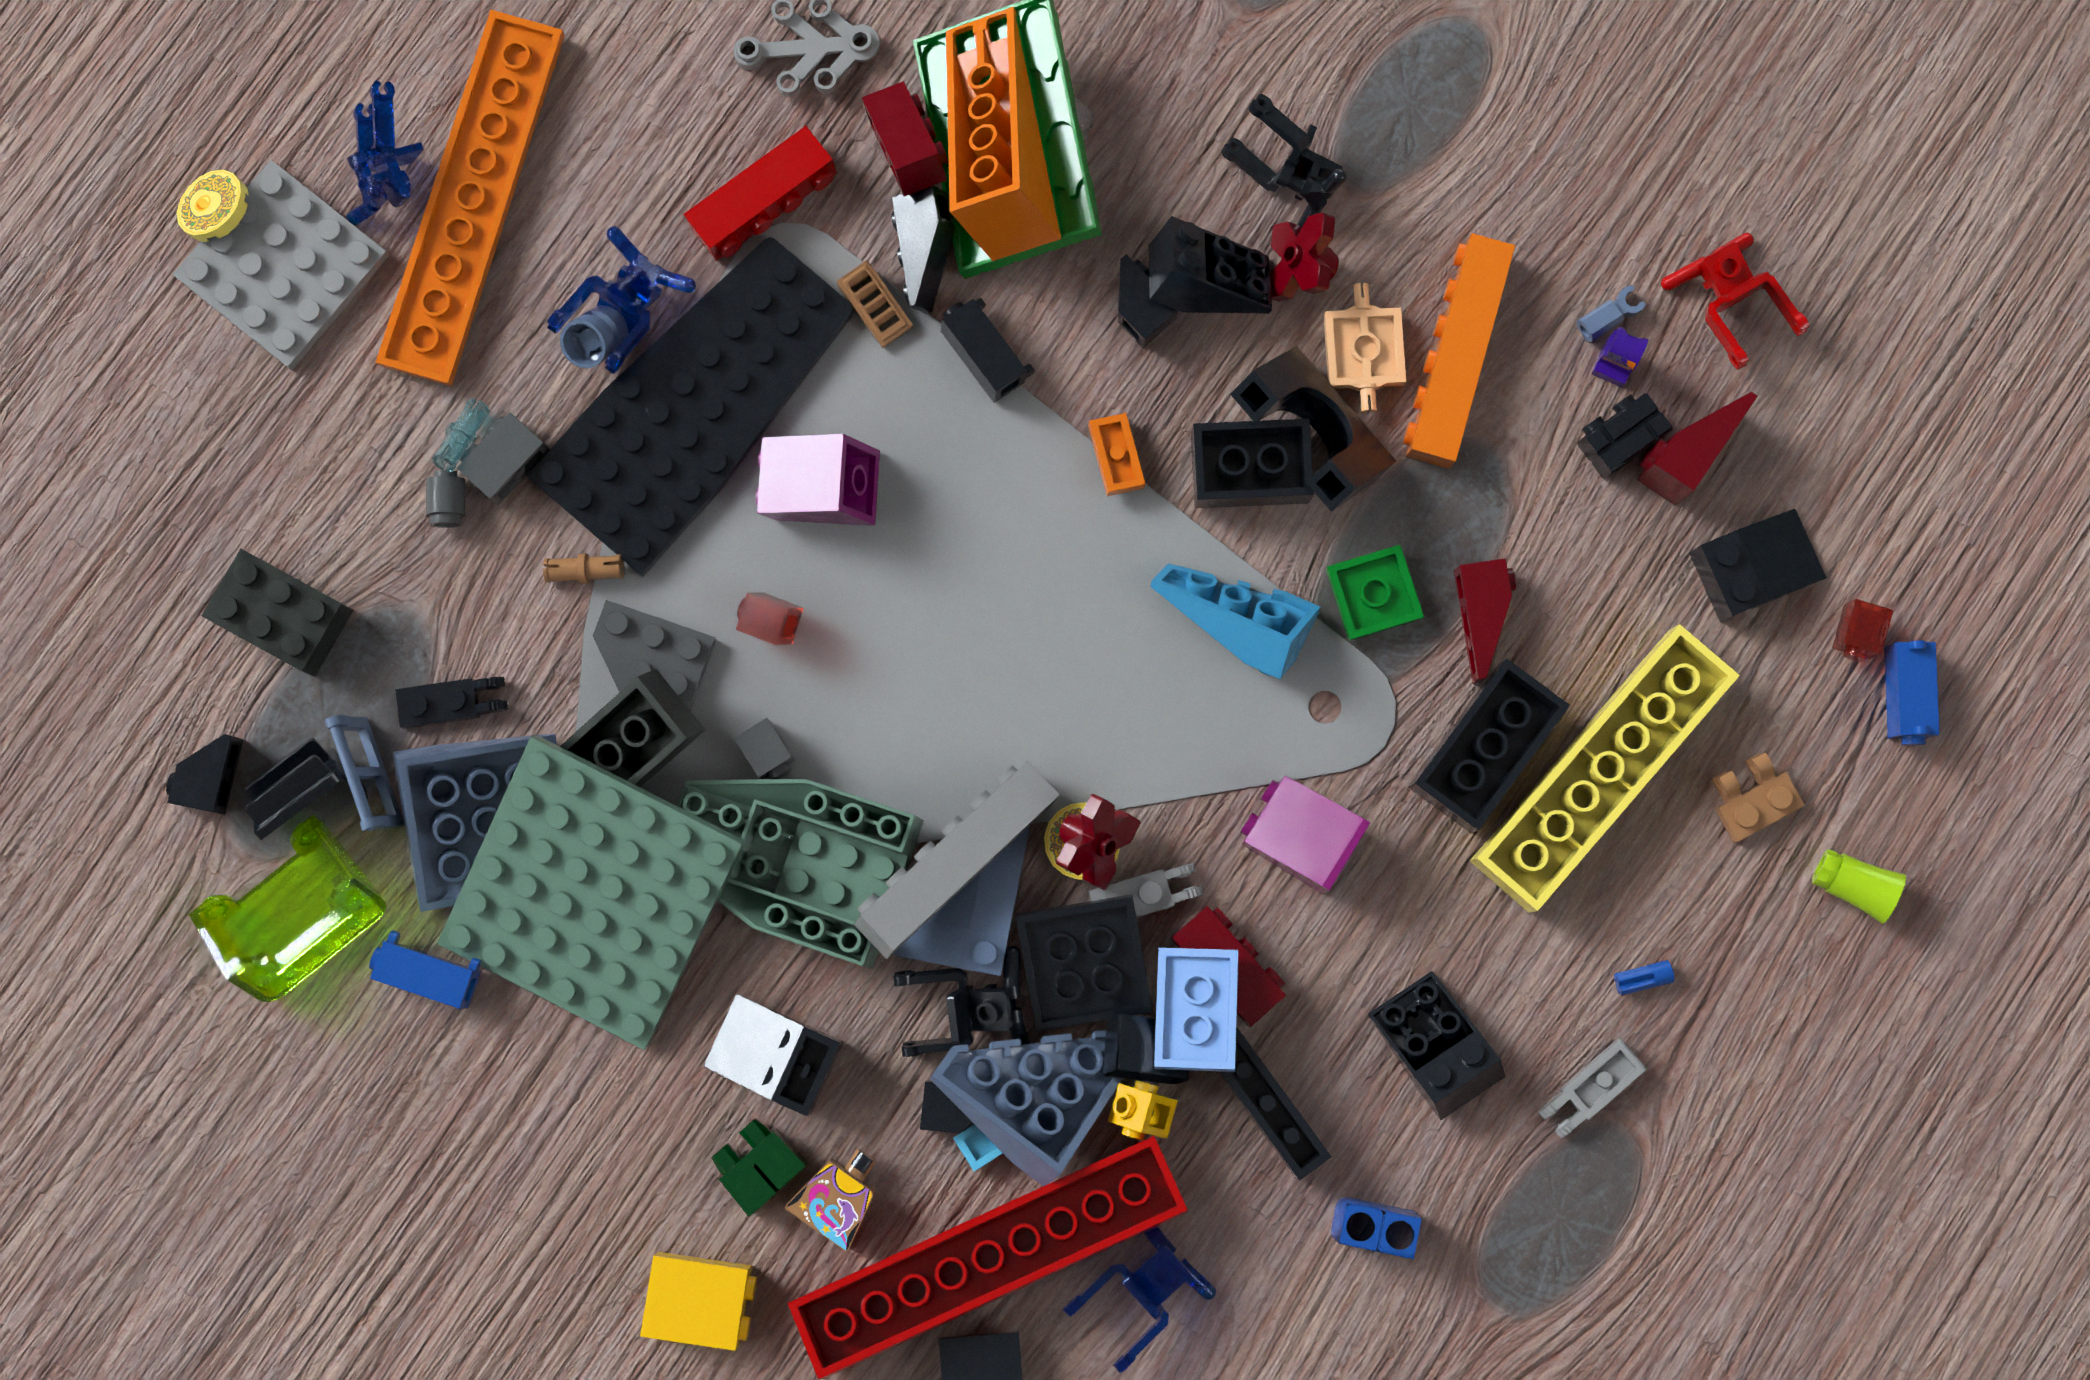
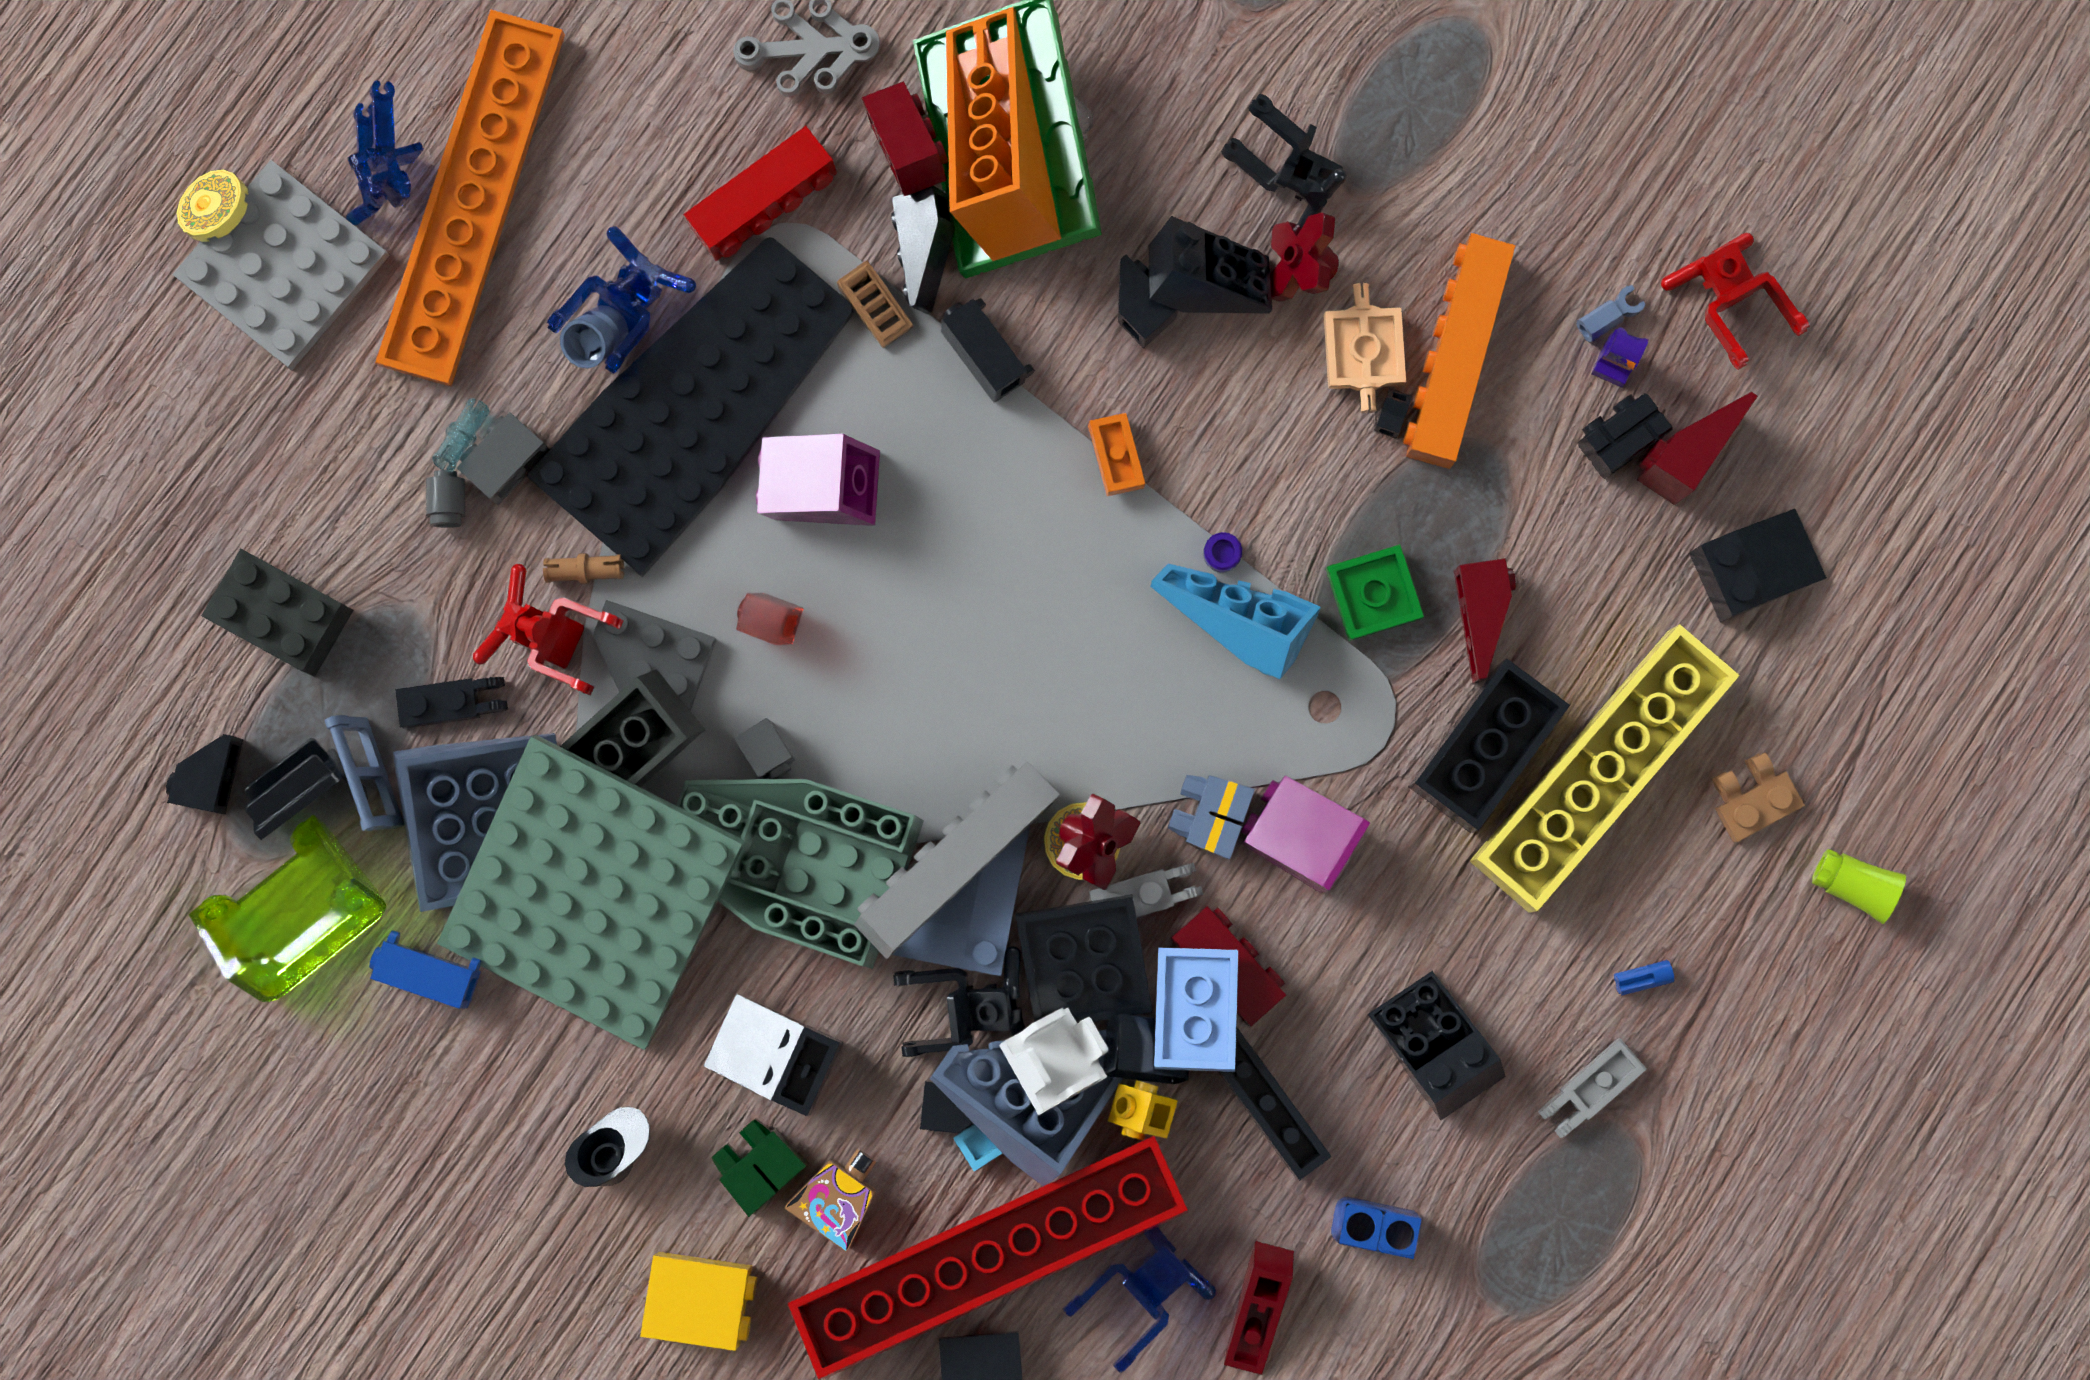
black brick [1191,419,1314,508] -> none
black arch [1230,346,1396,512] -> none
clear red brick [1832,599,1893,662] -> none
blue brick [1884,640,1939,746] -> none
none -> red piece [473,564,624,696]
none -> black piece [565,1107,650,1187]
none -> white panel [999,1008,1109,1115]
none -> sand blue hips [1168,775,1255,859]
none -> dark purple tile [1203,532,1242,572]
none -> dark red slope [1224,1241,1294,1375]
none -> black piece [1374,388,1412,439]

